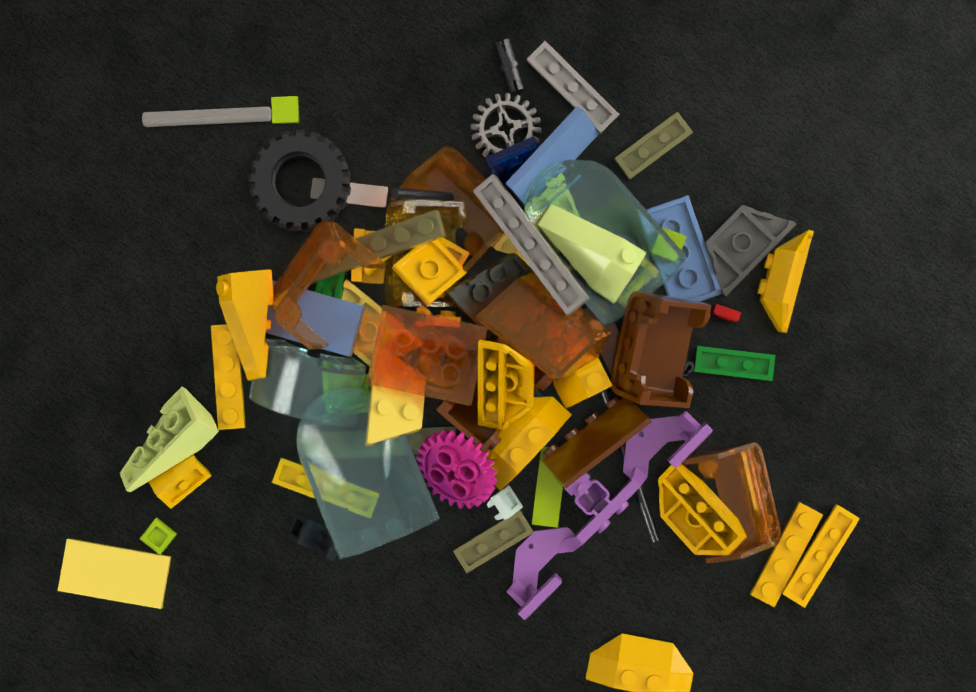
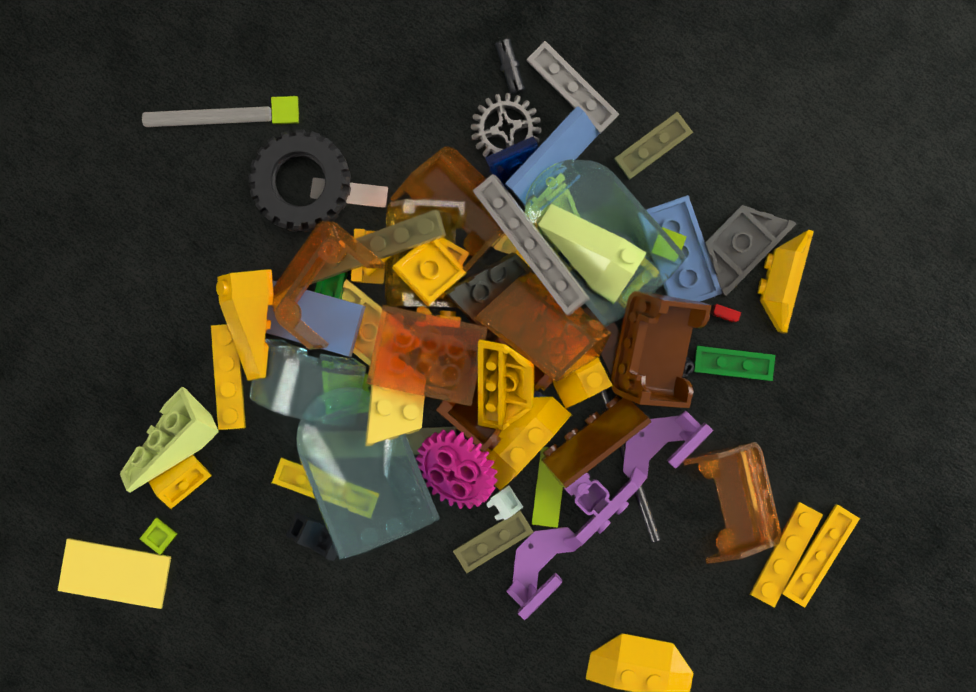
black bar [391,188,454,202] -> none
yellow wedge [658,464,747,555] -> none

